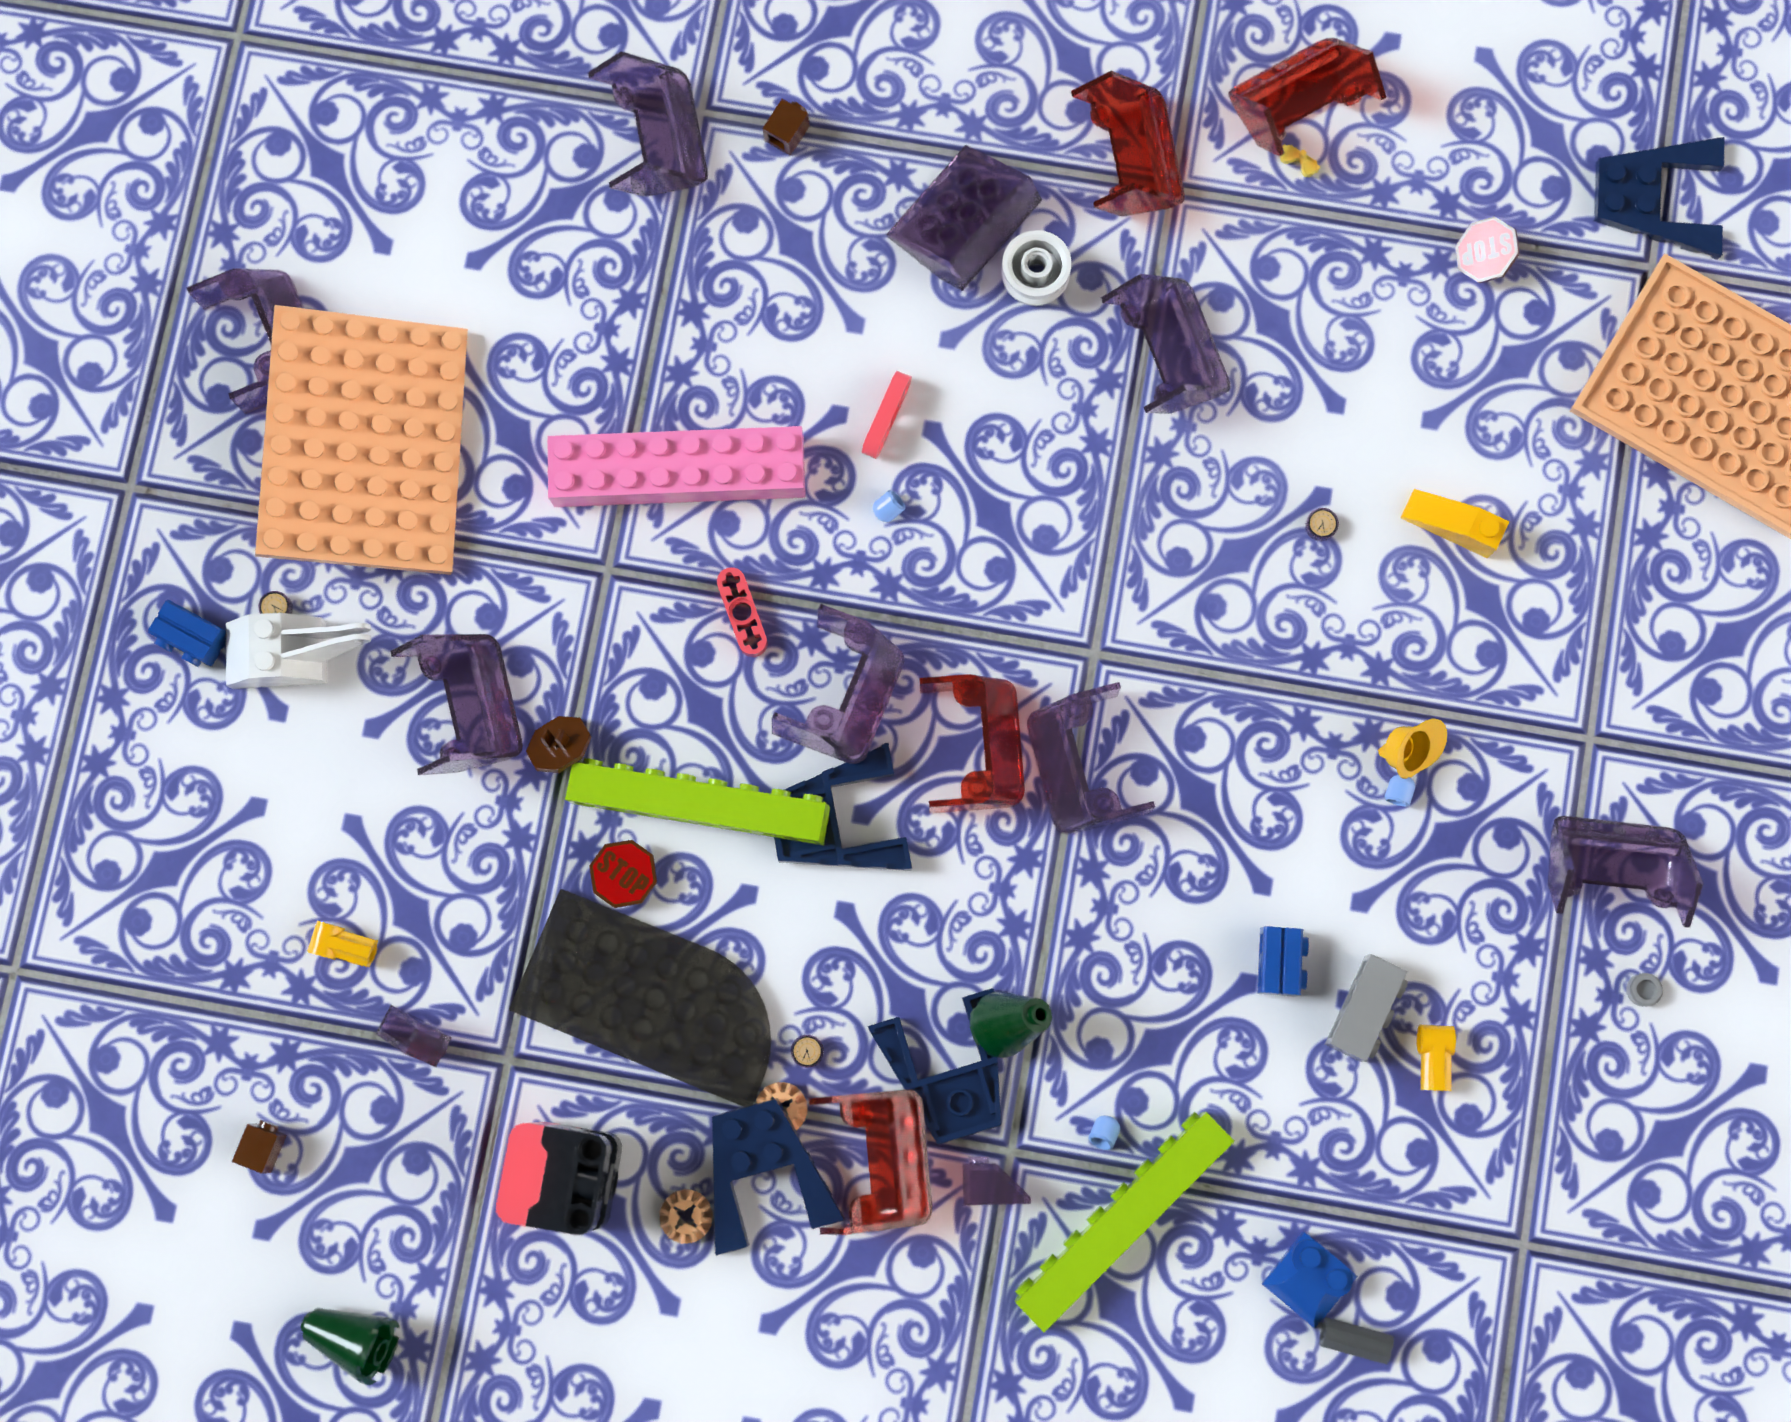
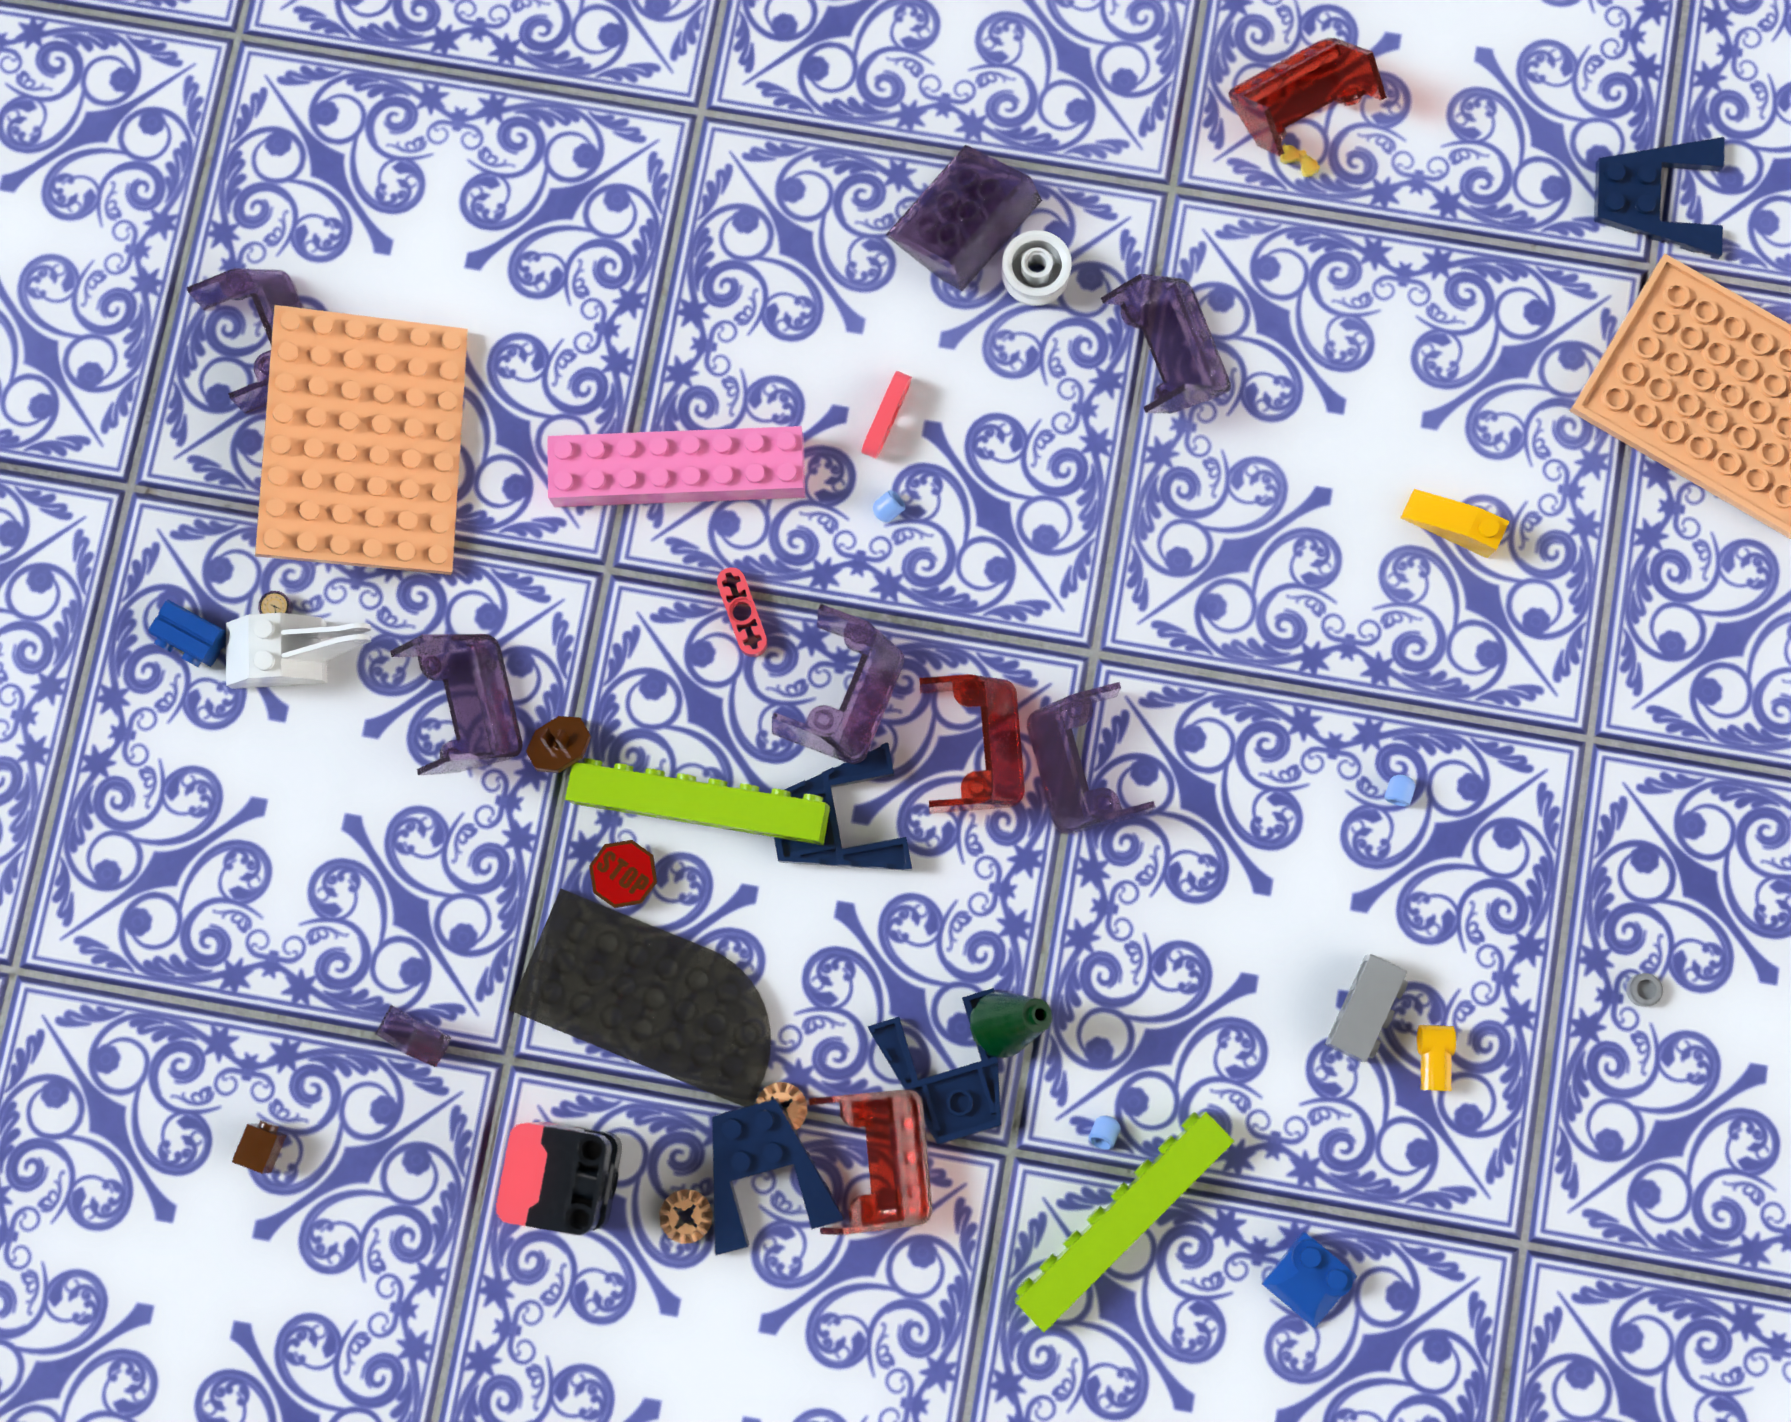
dark green cone [301,1308,400,1385] -> none
yellow piece [307,921,378,967] -> none
clear purple windscreen [588,51,708,197] -> none
reddish brown brick [762,98,810,156] -> none
tile [791,1035,824,1068] -> none
clear purple slope [962,1156,1031,1205] -> none
clear red windscreen [1071,71,1185,217] -> none
blue brick [1257,926,1309,996] -> none
tile [1305,508,1339,541] -> none
dark grey axle [1319,1317,1394,1365] -> none
yellow piece [1378,718,1447,779] -> none
piece [1455,216,1520,284] -> none
clear purple windscreen [1548,816,1703,928] -> none

